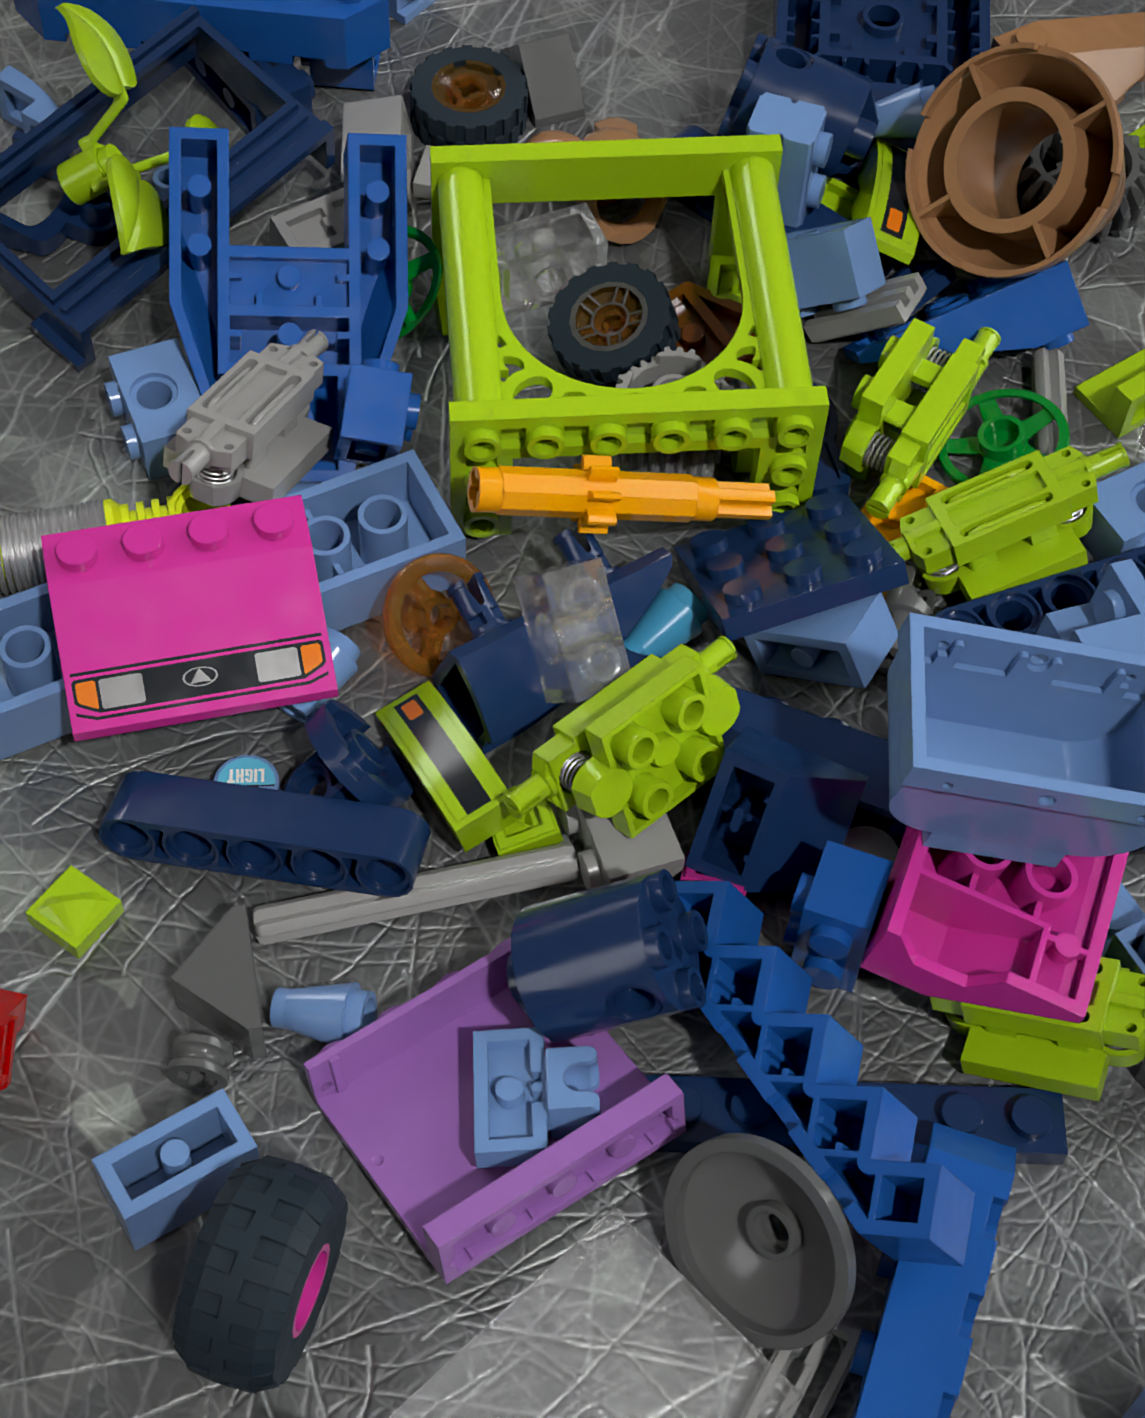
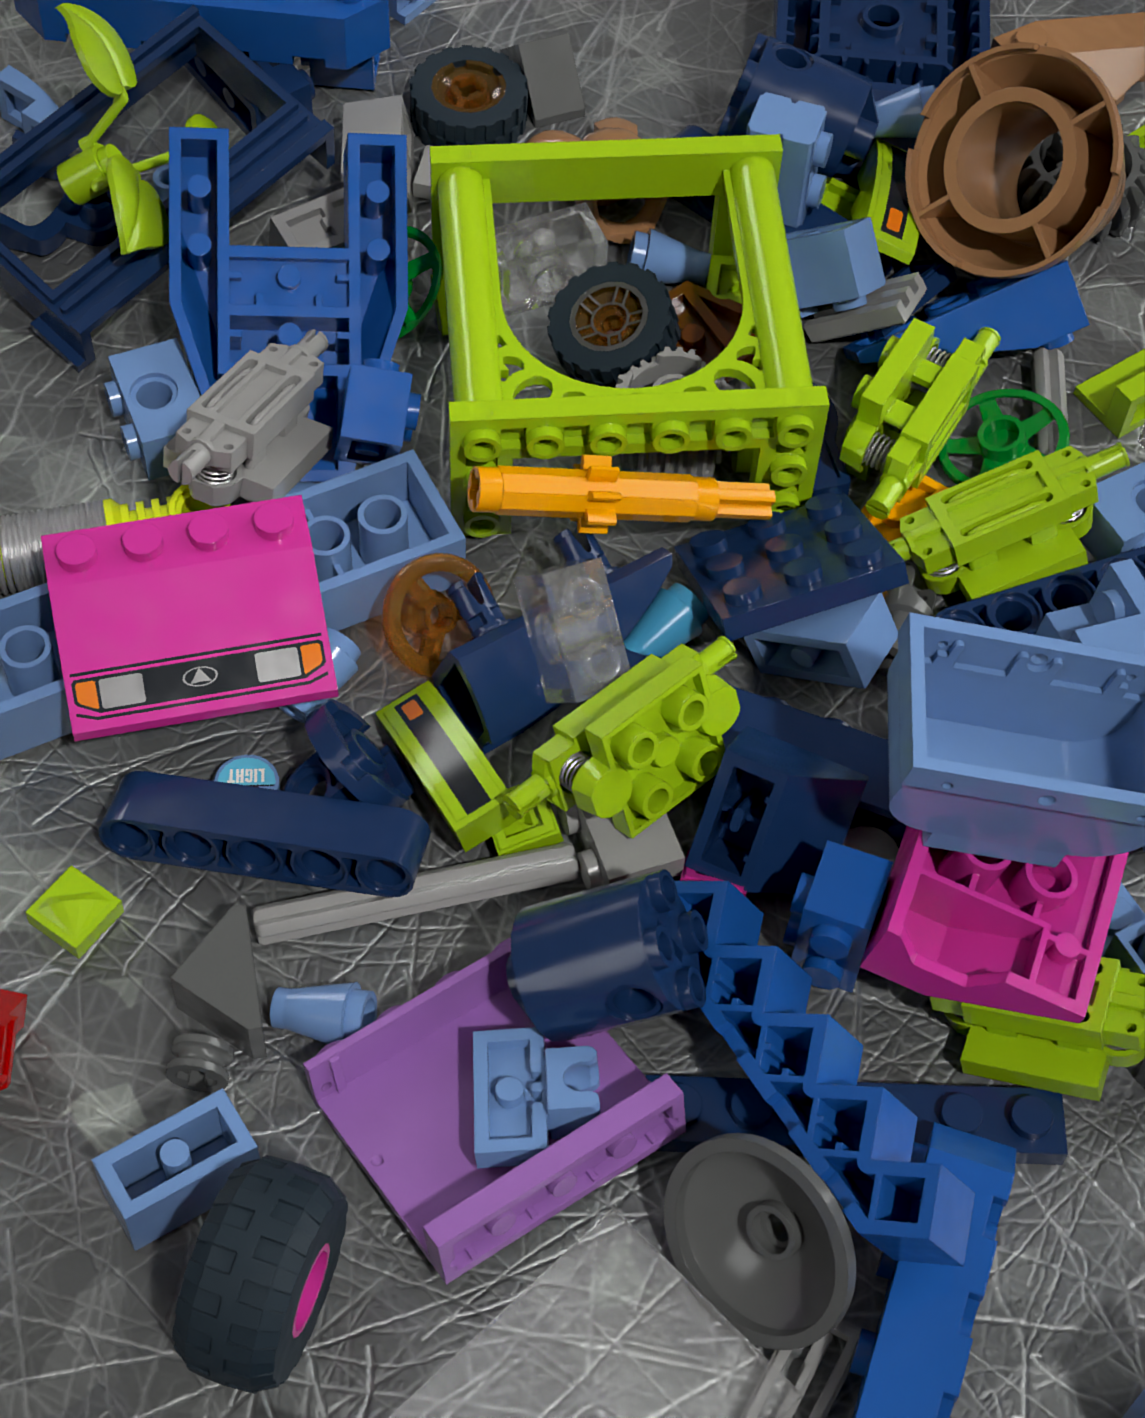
none -> medium blue cone [626,228,711,286]

